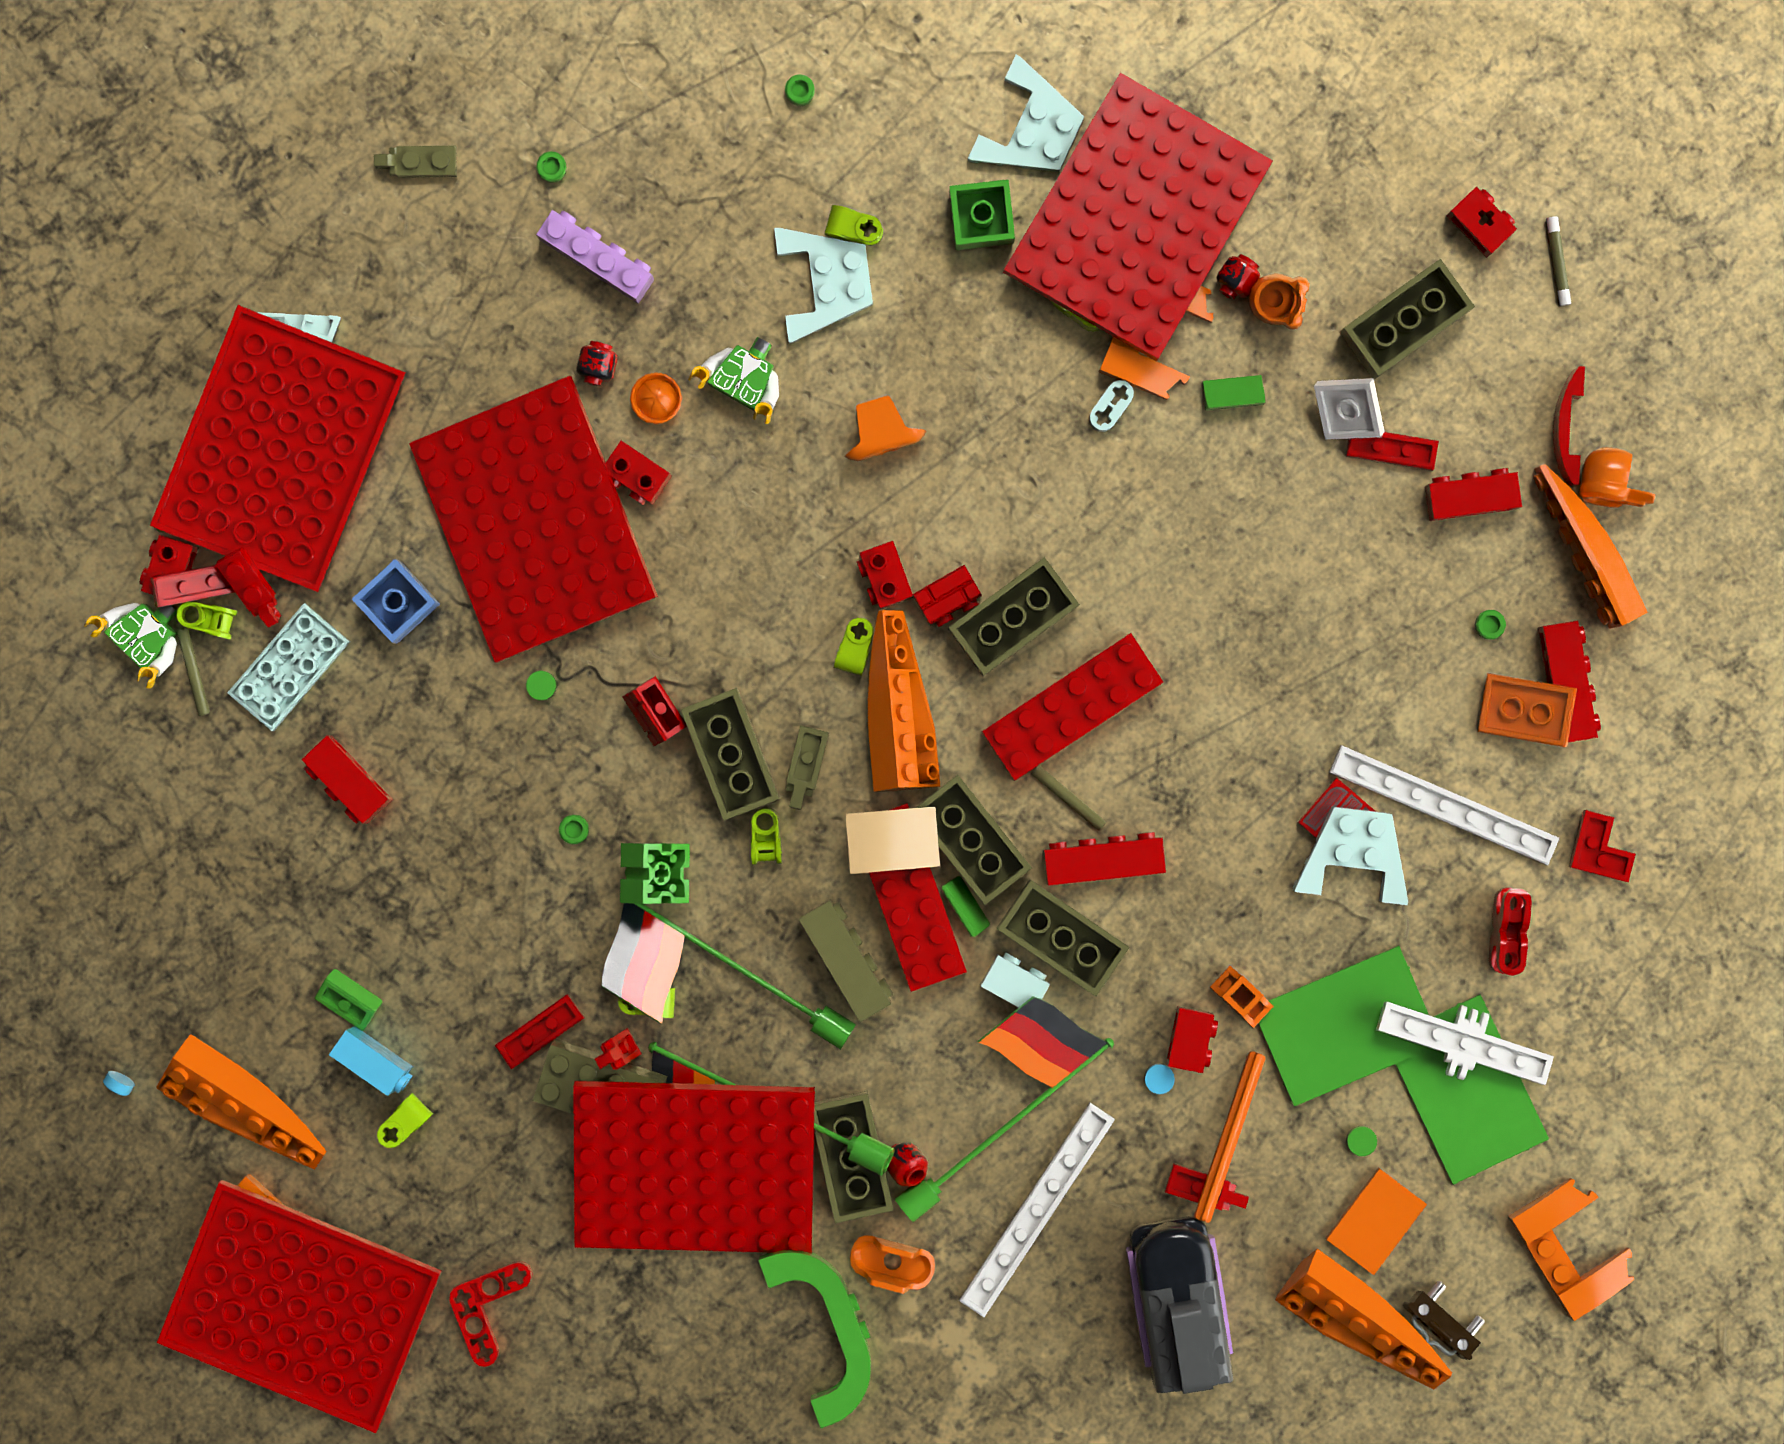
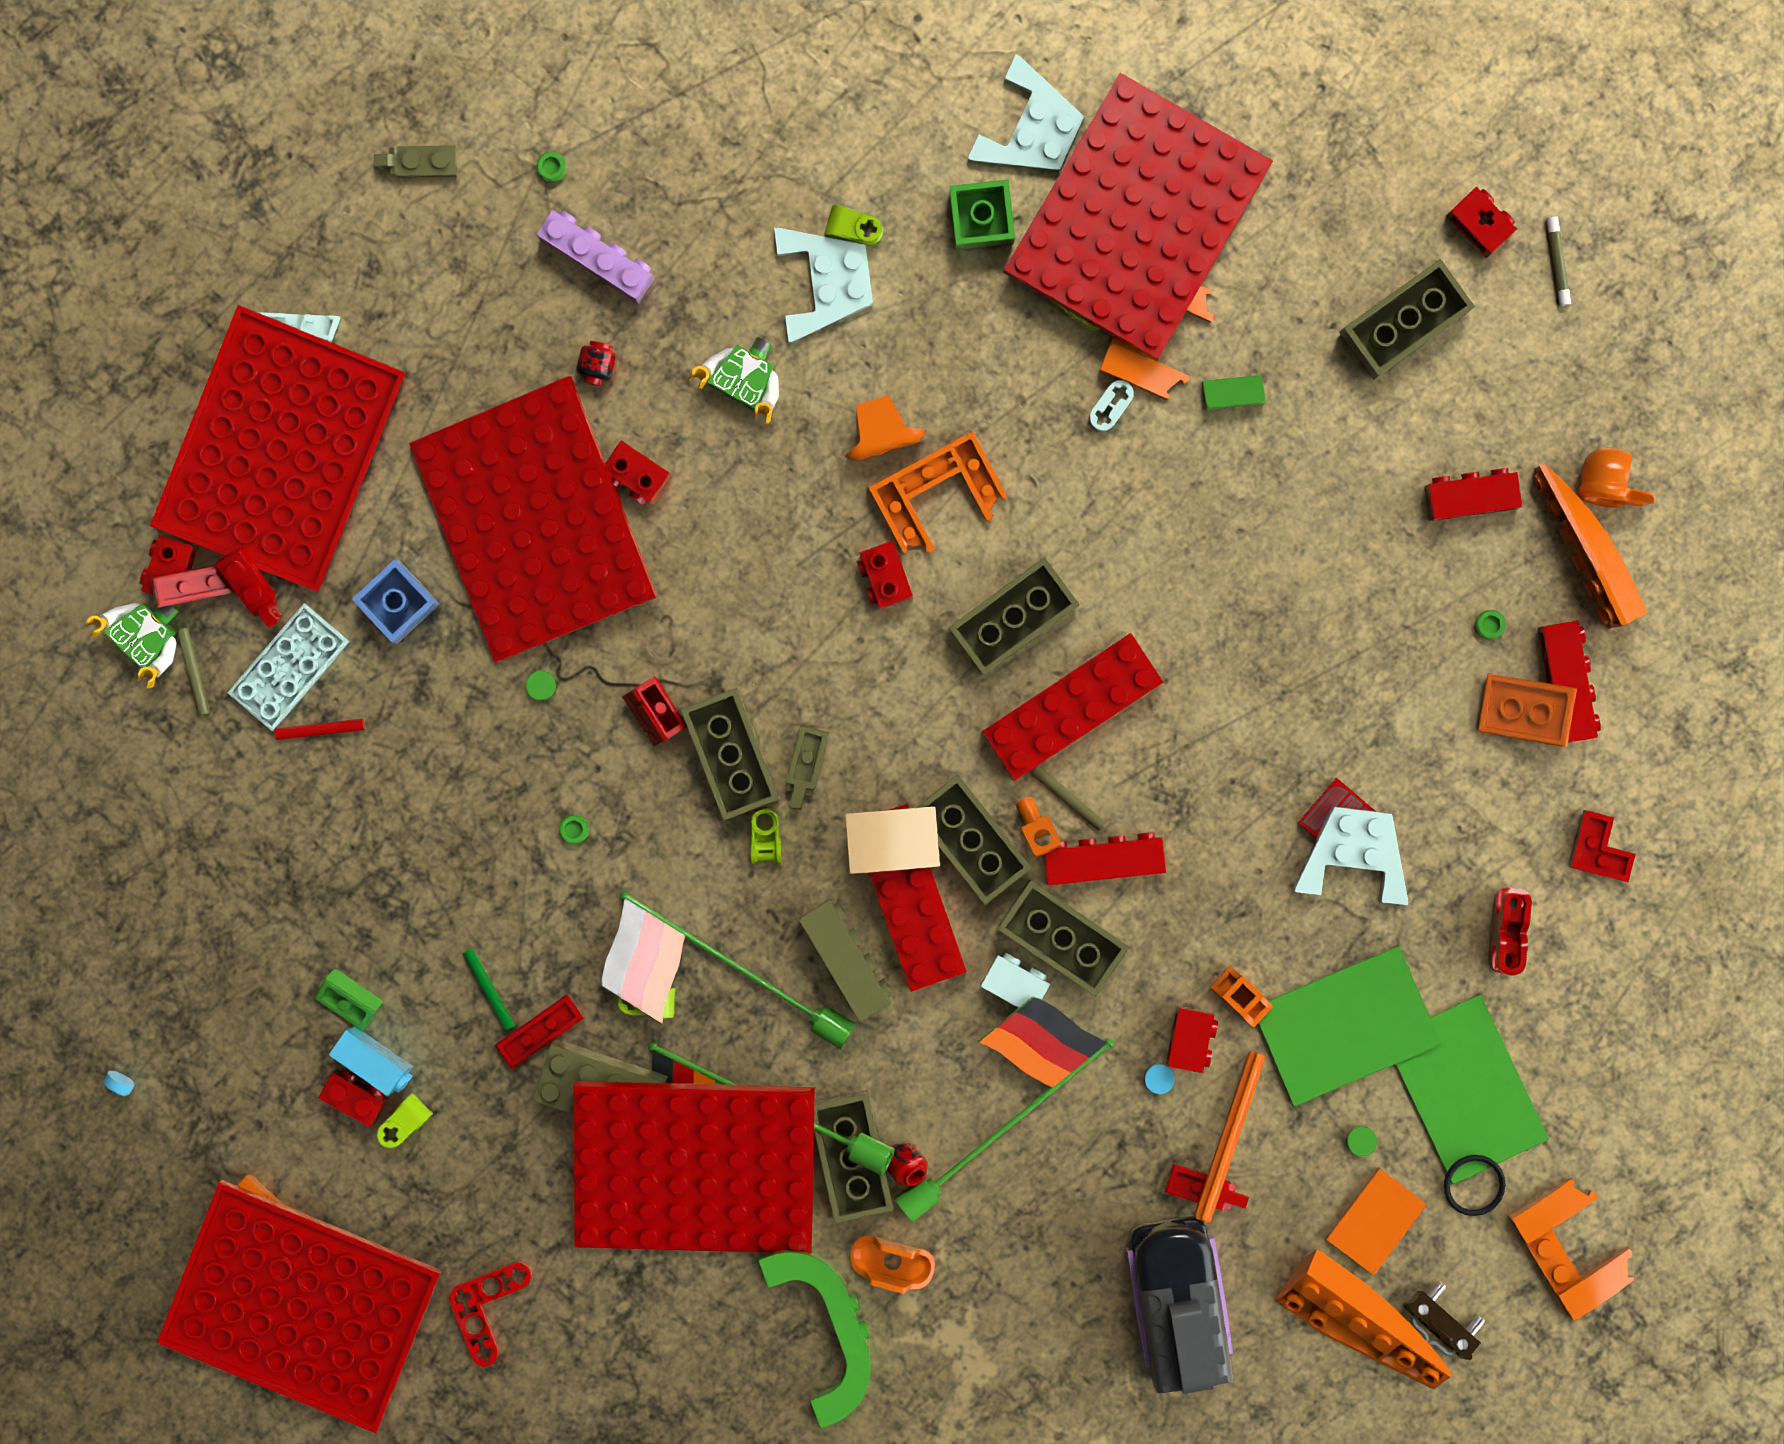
orange wedge [156,1034,327,1170] -> none
lime piece [177,601,238,639] -> none
red brick [301,735,393,824] -> none
red hinge [594,1028,642,1070] -> none
bright green brick [620,843,690,904] -> none
orange hat [630,372,682,424] -> none
bright green tile [785,74,815,106] -> none
lime piece [833,618,874,676] -> none
orange wedge [868,610,940,792] -> none
red brick [913,565,982,628] -> none
bright green slope [941,876,990,937] -> none
white tile [959,1102,1115,1317] -> none
red head [1216,254,1260,300] -> none
orange piece [1249,273,1309,329] -> none
white tile [1314,378,1384,439] -> none
white tile [1329,745,1559,865] -> none
red tile [1346,432,1439,471] -> none
white hinge [1376,1002,1554,1085] -> none
red slope [1553,366,1585,487] -> none
none -> red bar [275,719,365,740]
none -> red brick [318,1068,389,1127]
none -> green bar [462,948,516,1031]
none -> orange wedge [867,431,1007,553]
none -> orange bracket [1016,797,1062,857]
none -> black tyre [1444,1155,1506,1216]

